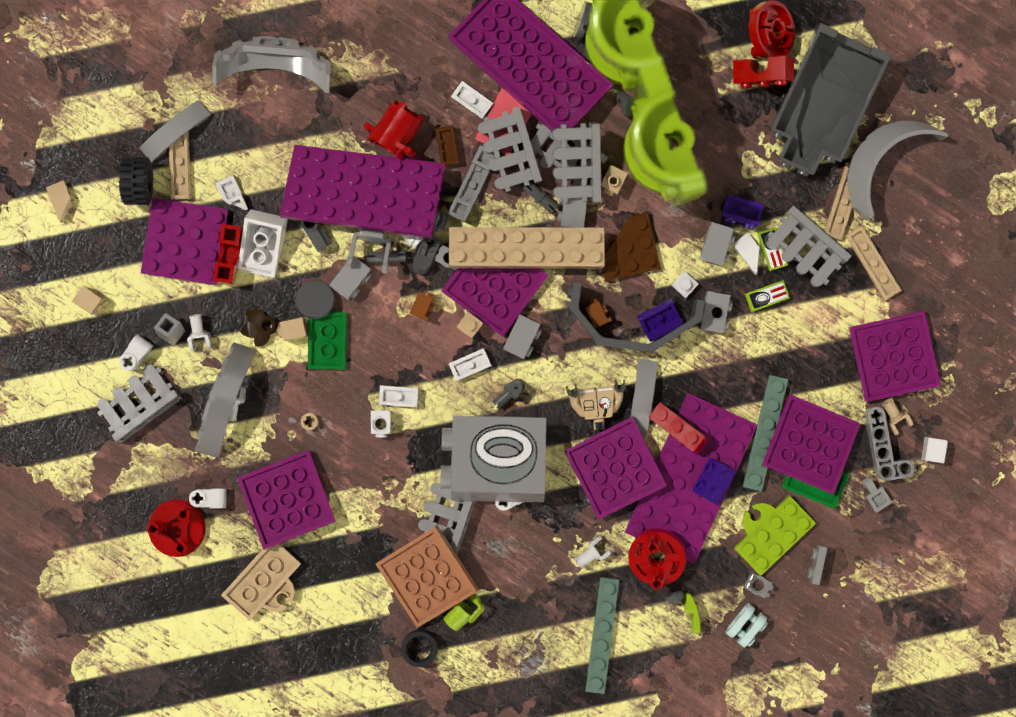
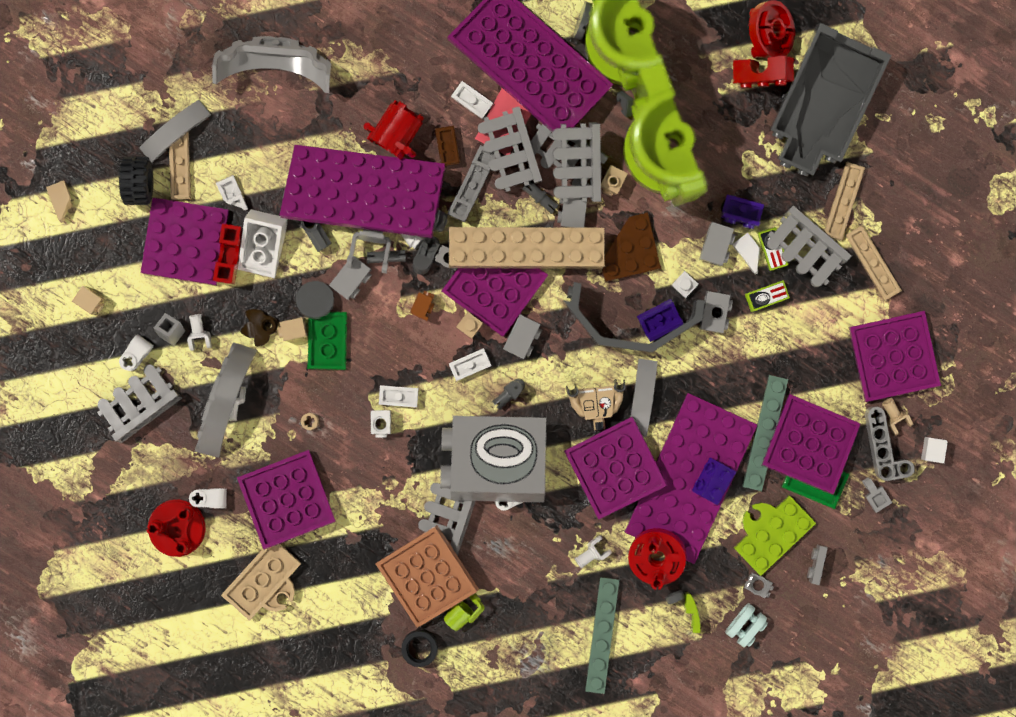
dark orange brick [584,298,612,329] -> none
red arch [648,402,708,455] -> none
light grey windscreen [847,121,949,221] -> none

